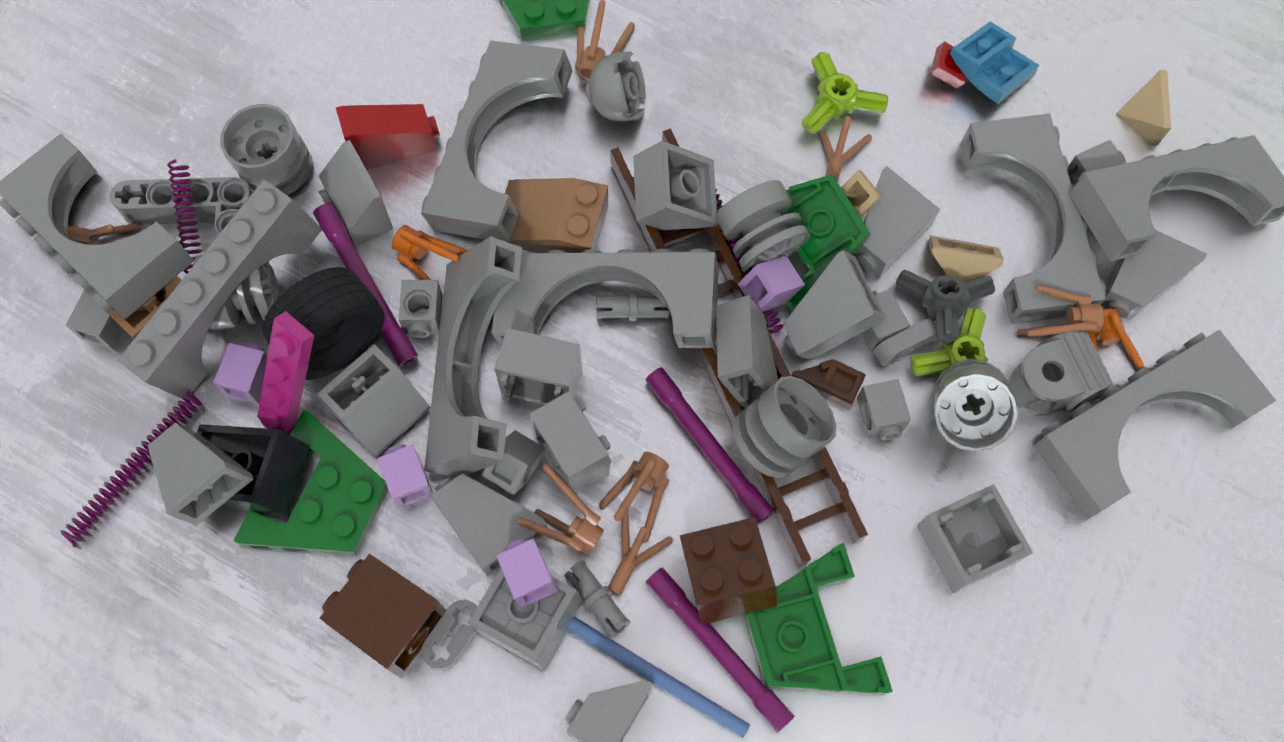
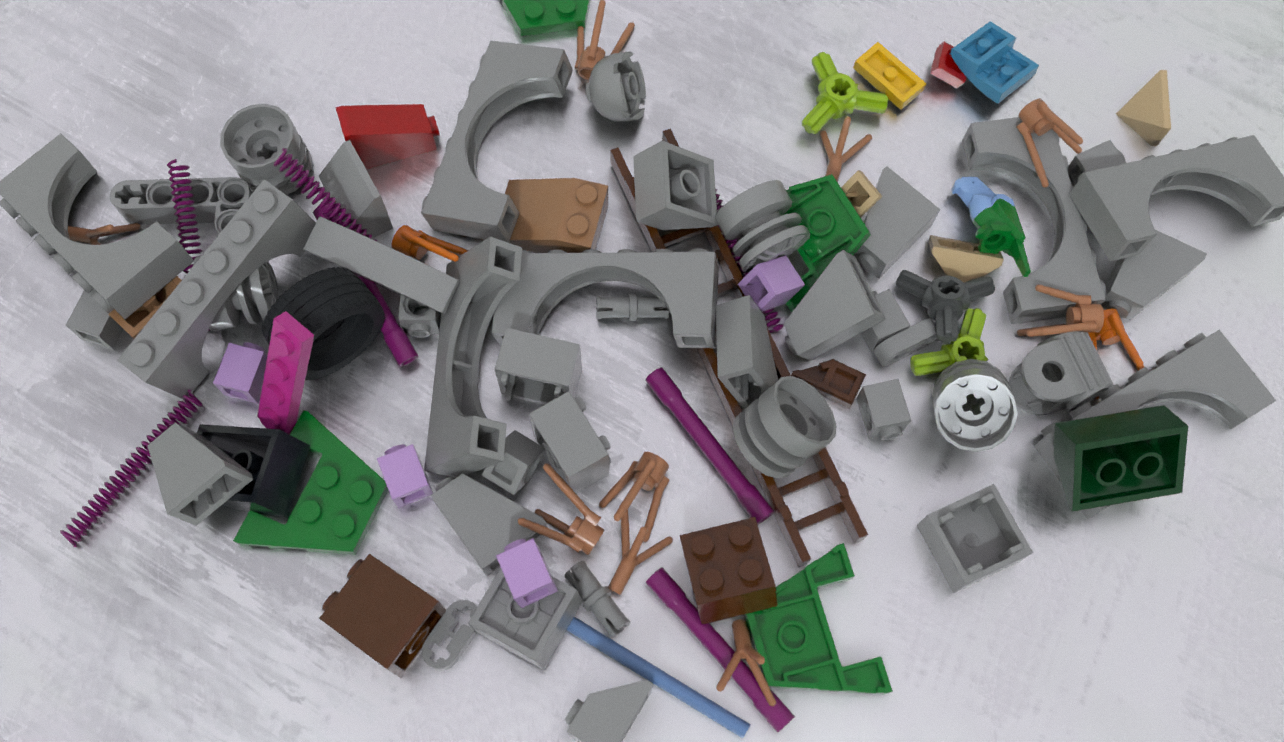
light grey slope [317,344,431,458] -> none
none -> magenta piece [274,148,377,241]
none -> light grey slope [304,216,460,314]
none -> nougat plant [716,619,776,706]
none -> yellow plate [853,42,926,110]
none -> green animal [951,177,1031,277]
none -> nougat plant [1017,98,1083,188]
none -> dark green slope [1054,405,1188,512]

